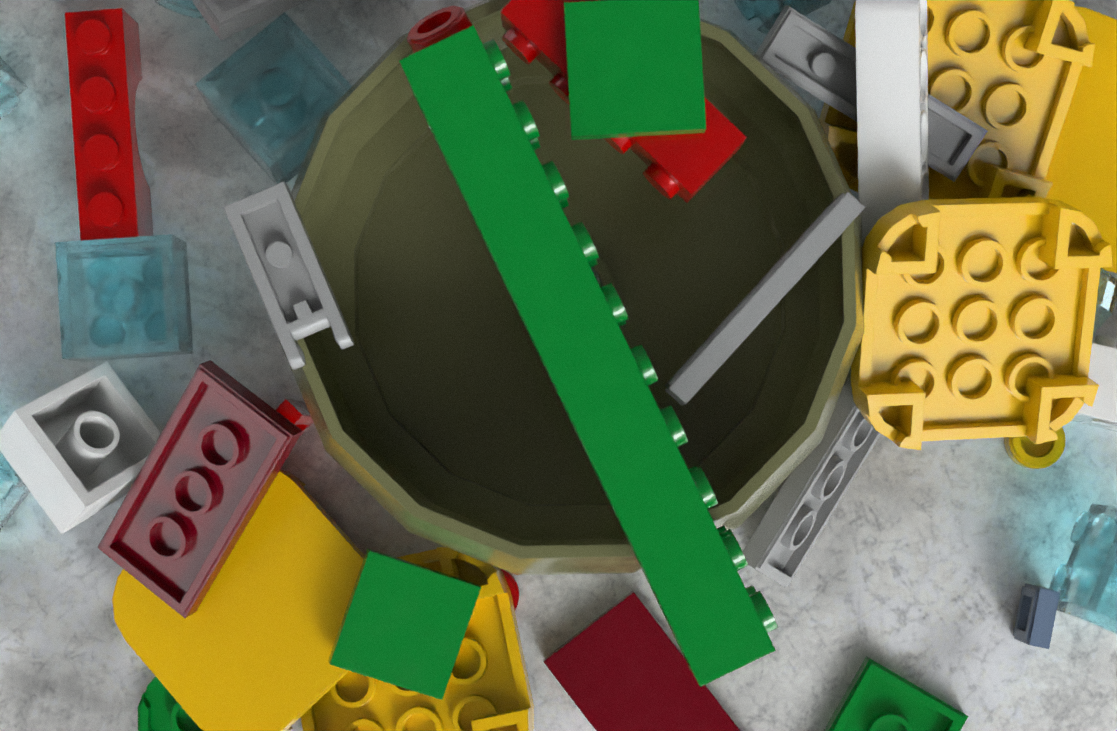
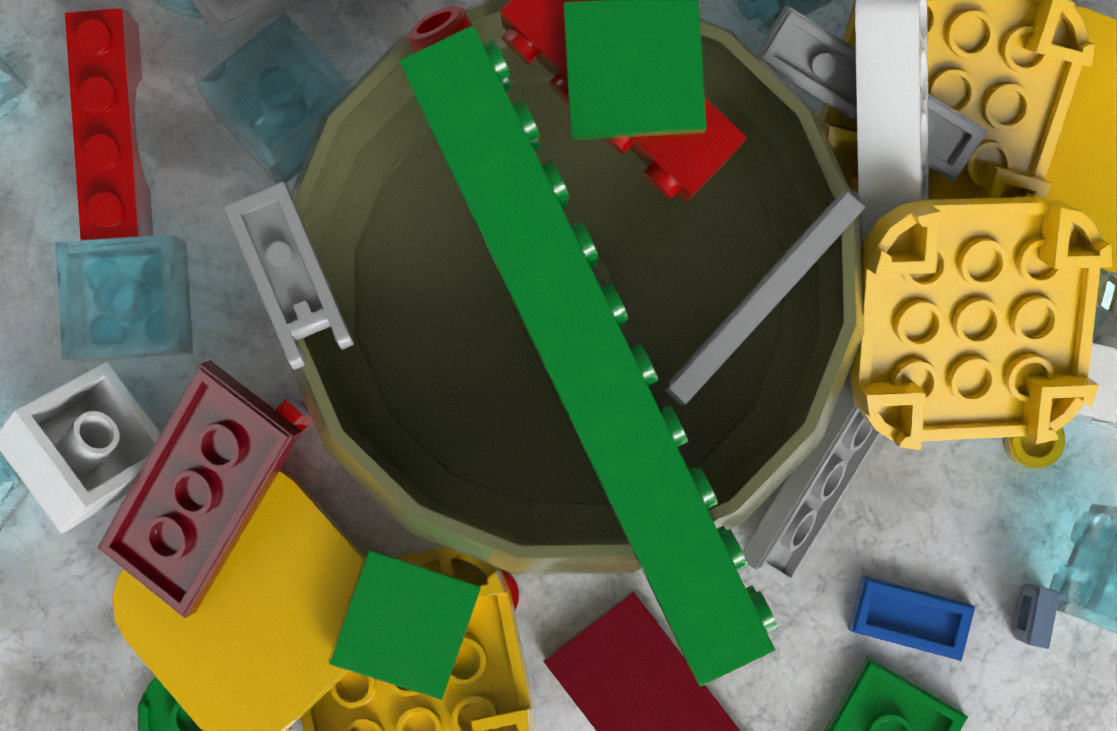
none -> blue tile [848,575,976,661]

